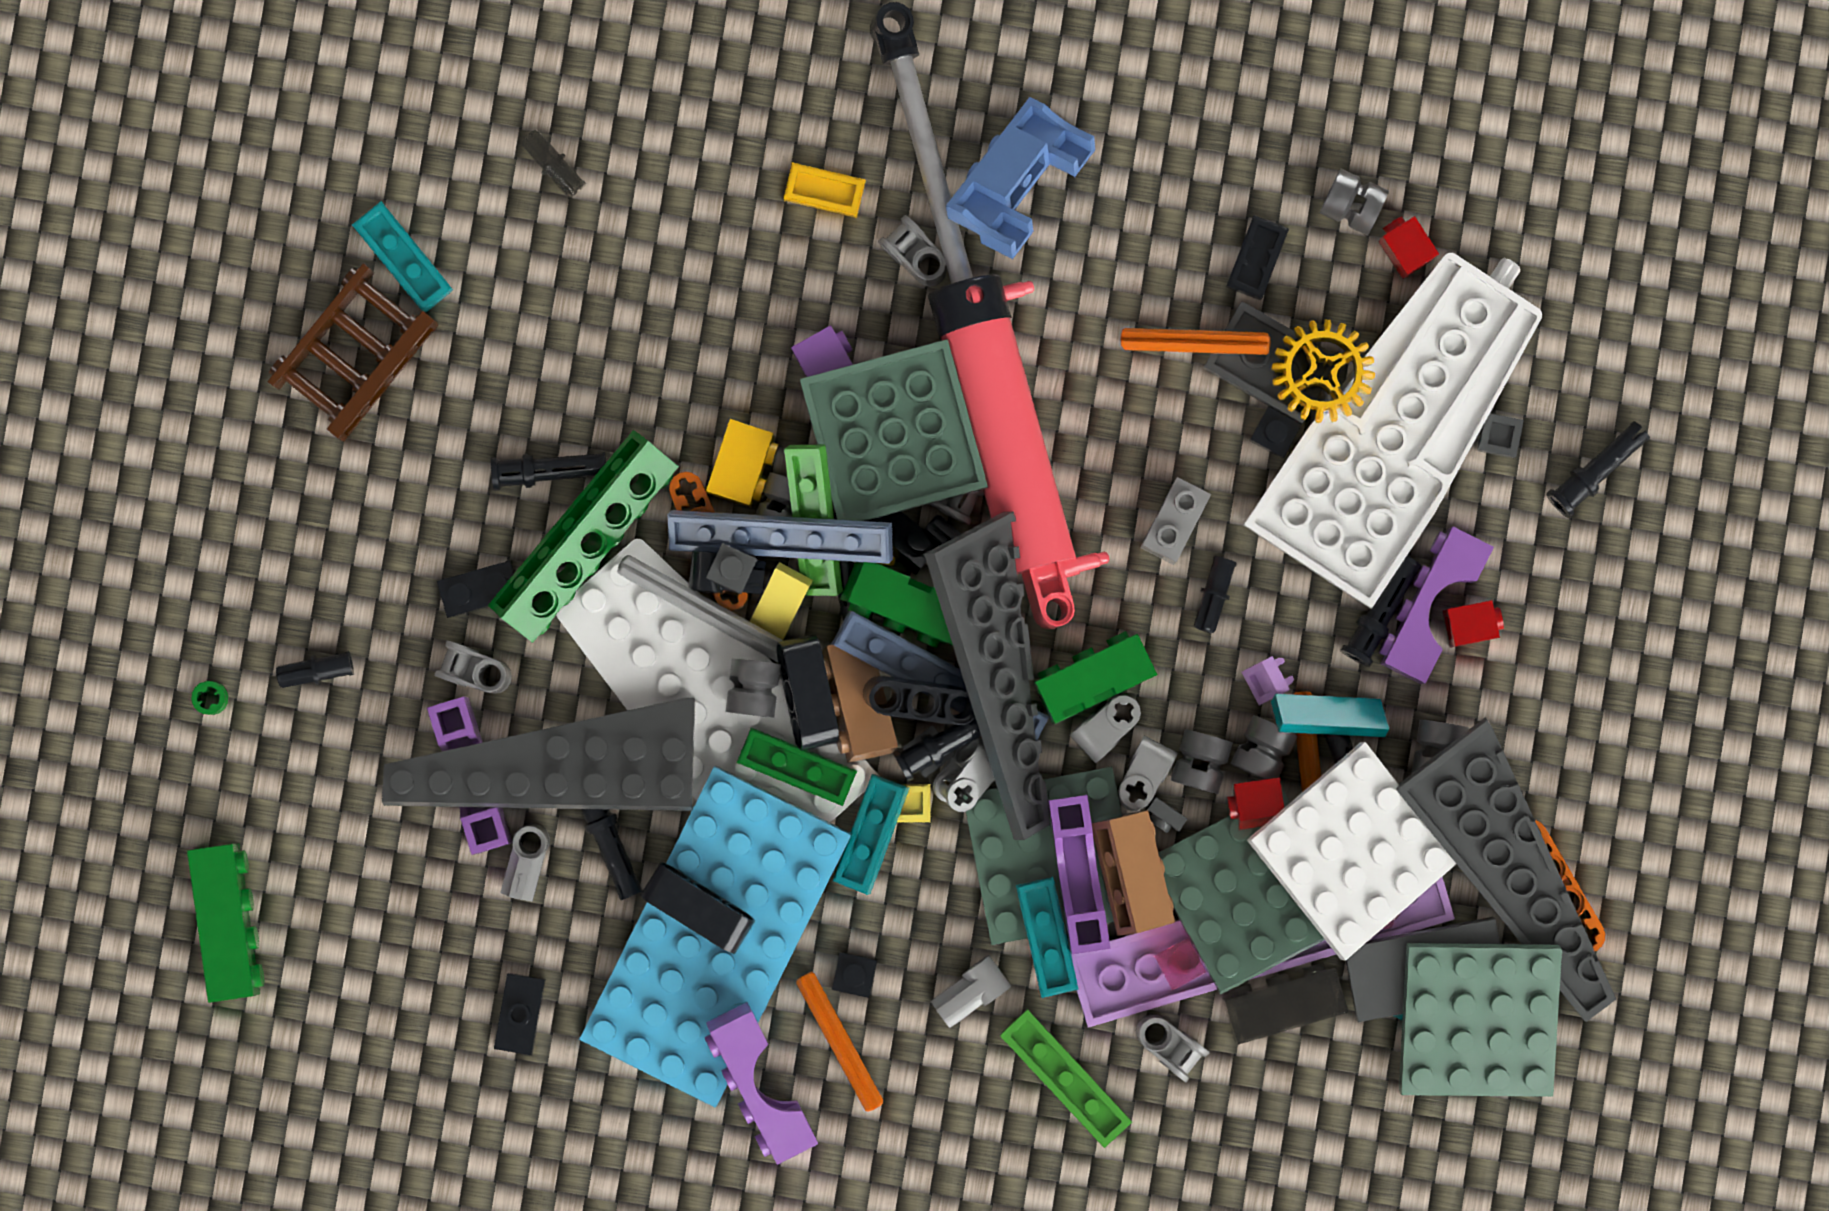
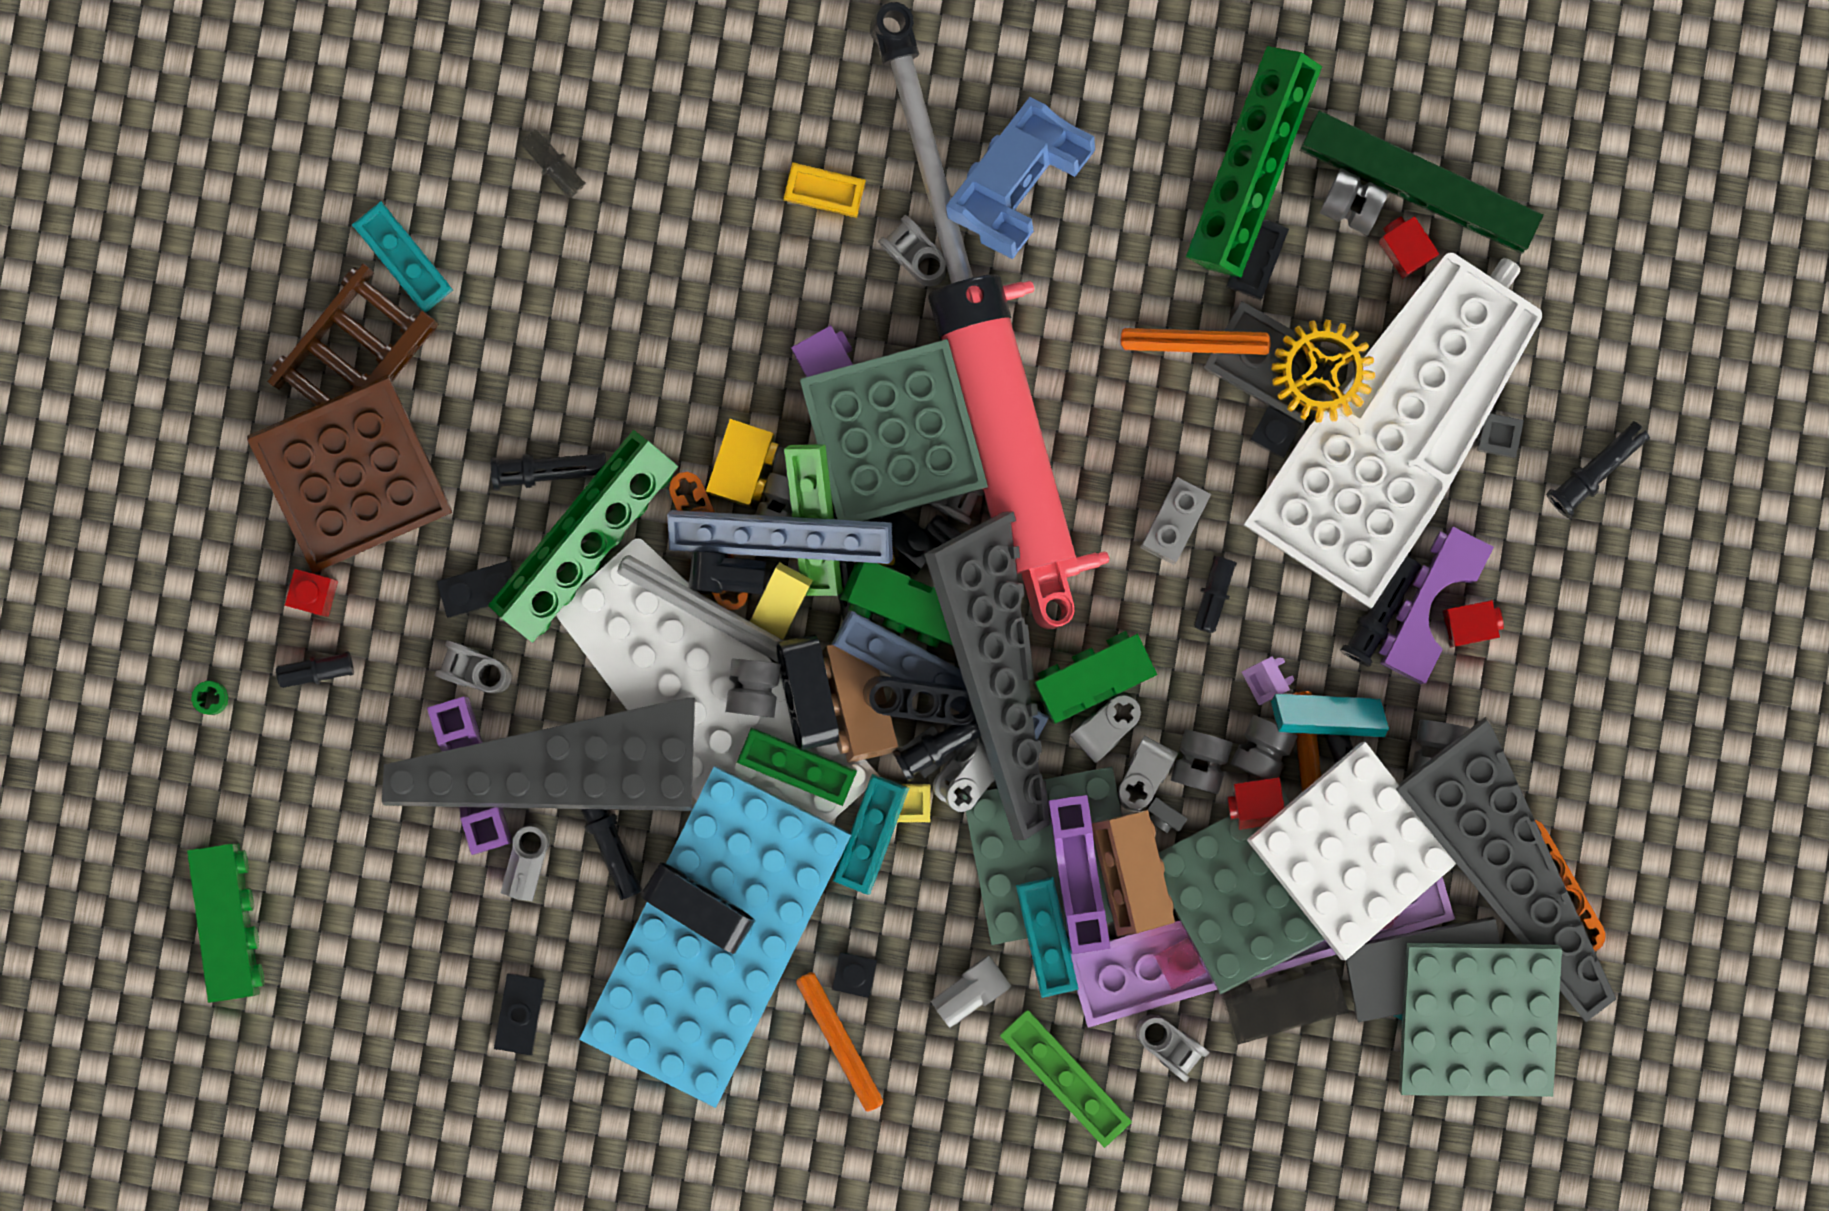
medium lavender arch [704,1002,818,1165] -> none
dark grey plate [706,543,757,595] -> none
none -> reddish brown plate [247,375,452,573]
none -> red brick [284,569,338,617]
none -> green brick [1186,46,1323,278]
none -> dark green piece [1299,110,1544,254]

